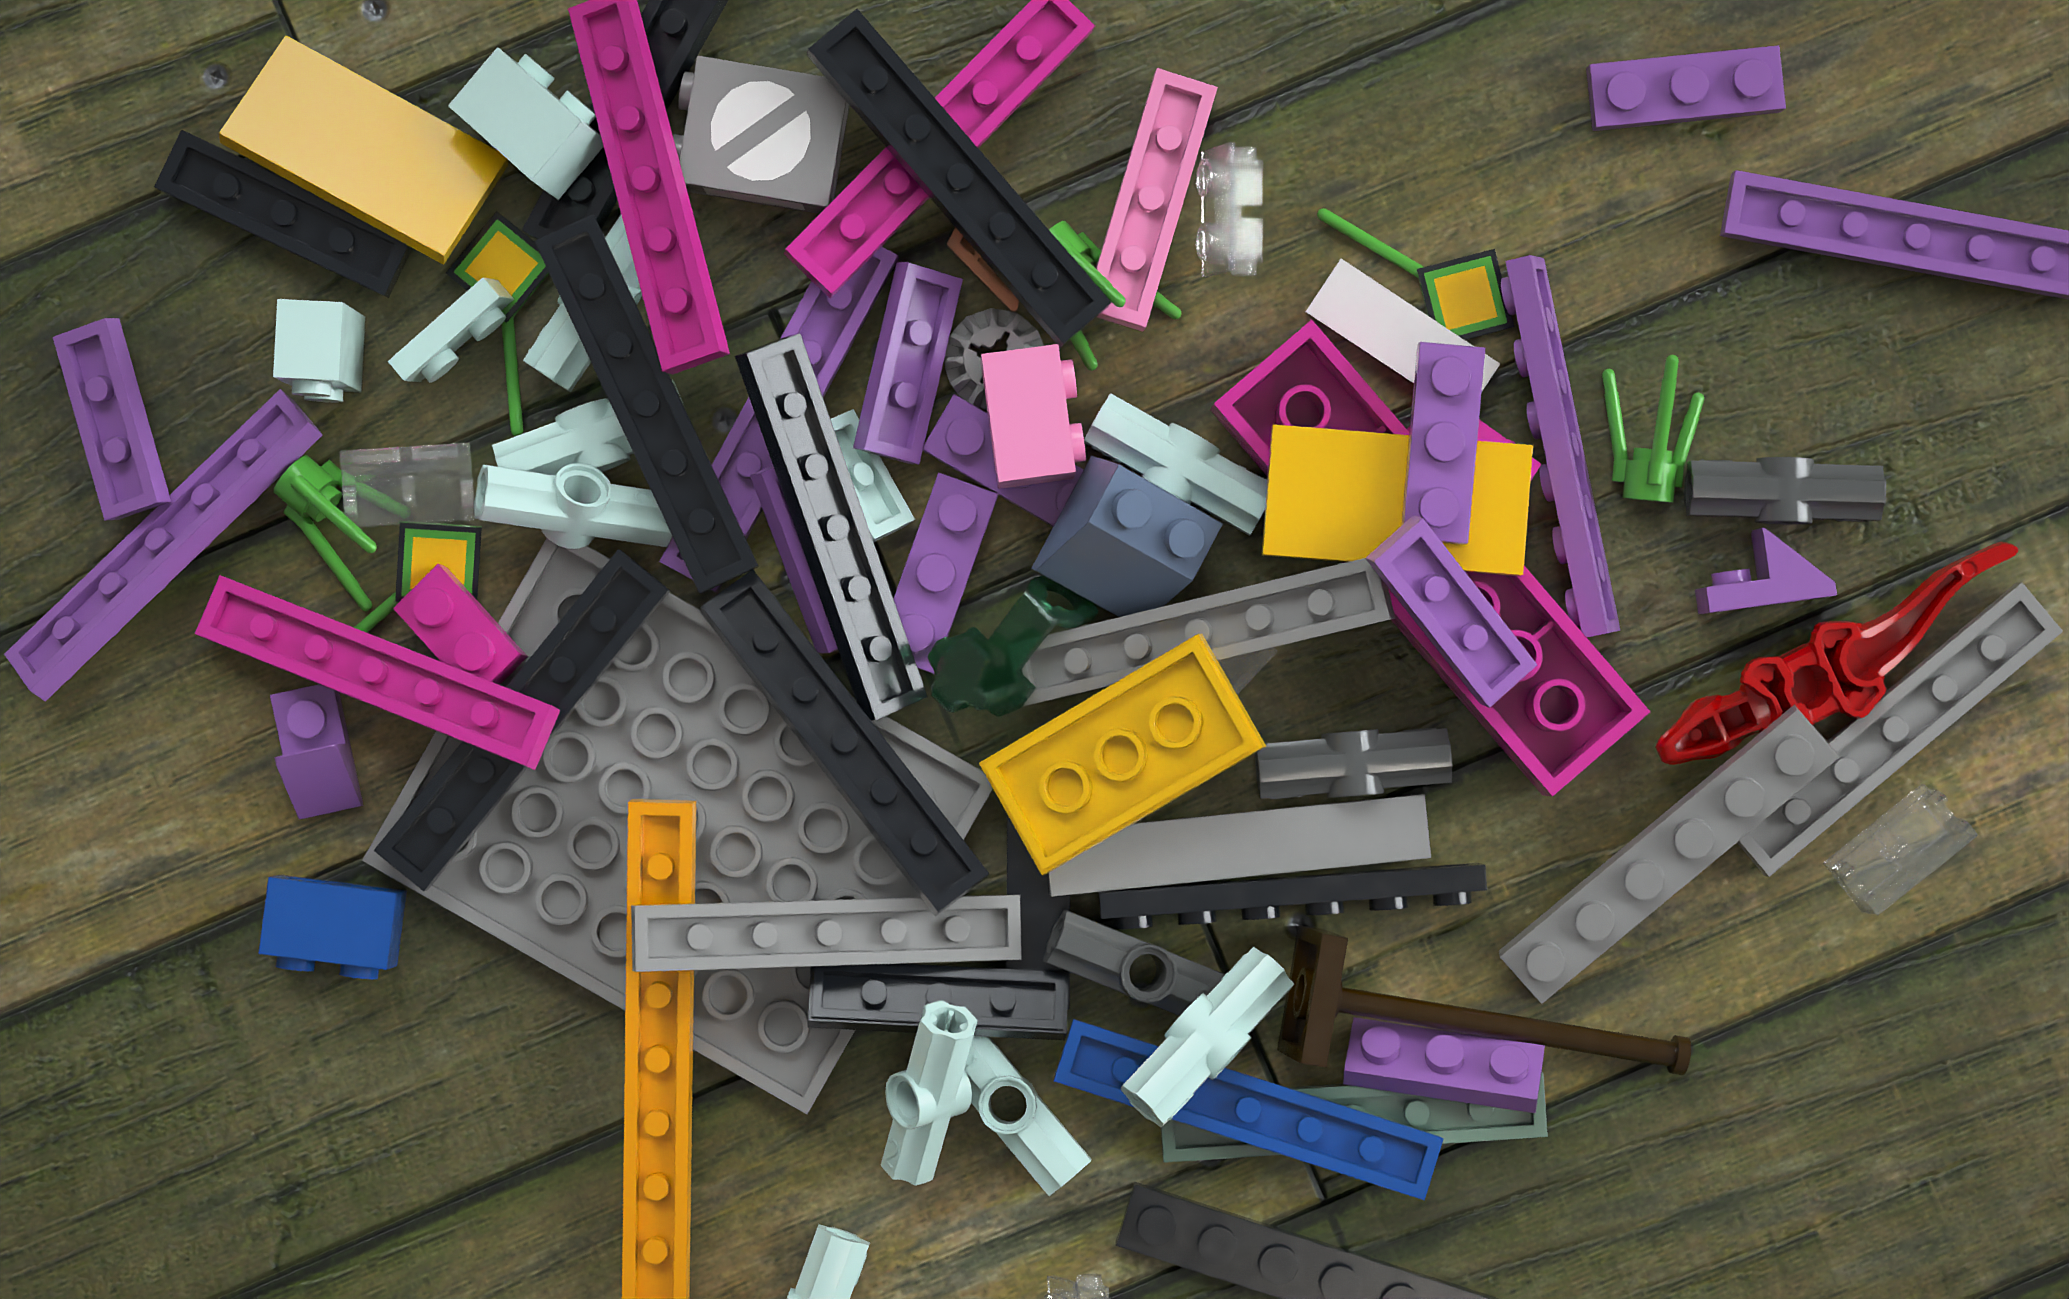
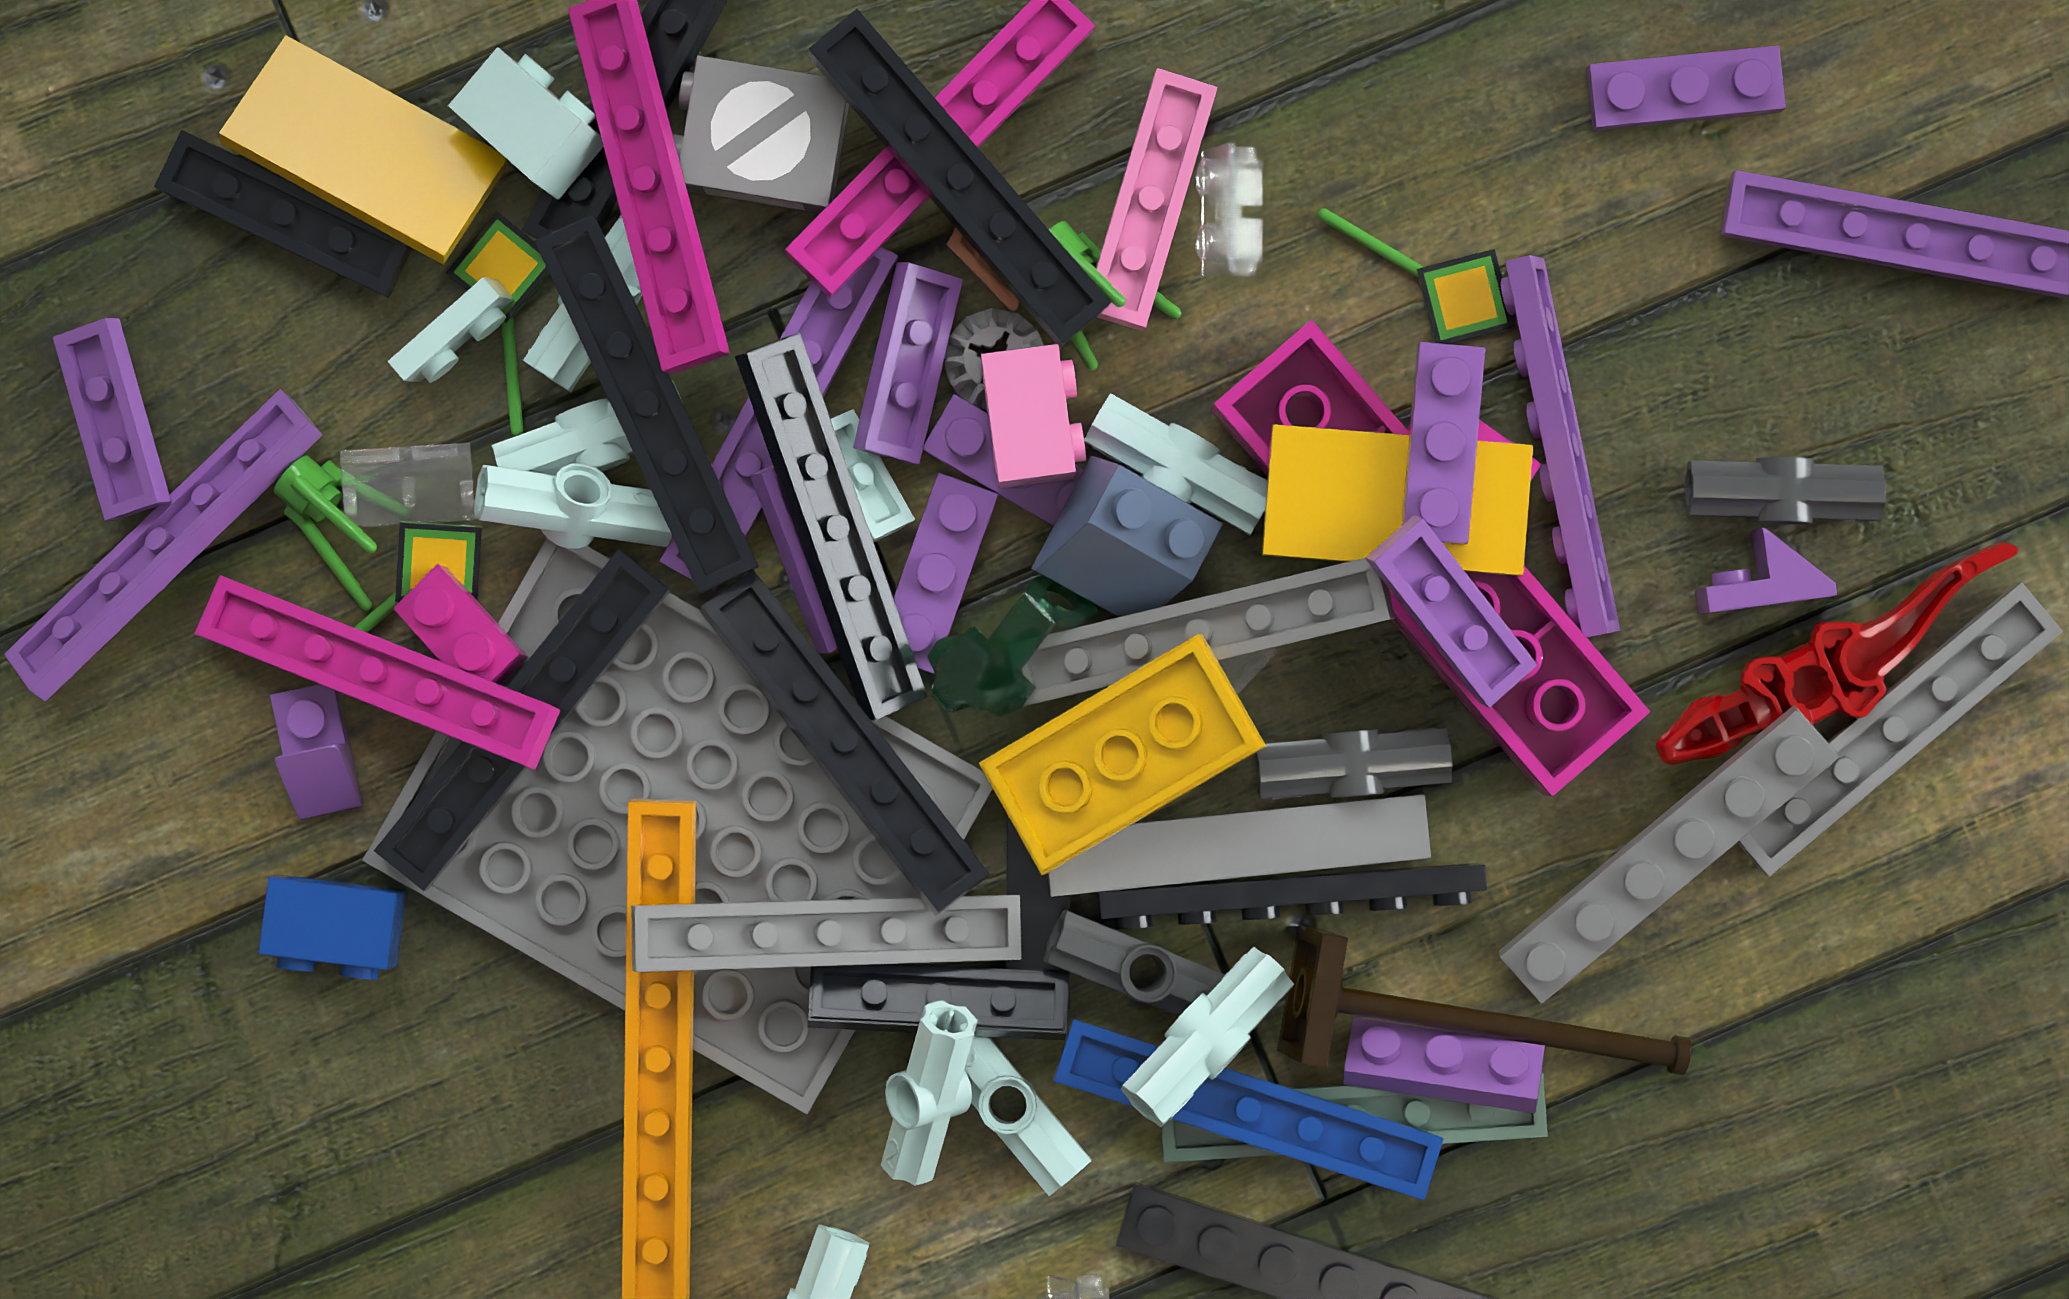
light aqua brick [273,299,365,403] -> none
white tile [1306,259,1500,391] -> none
bright green plant [1602,355,1704,503] -> none
clear hinge [1823,784,1978,916] -> none

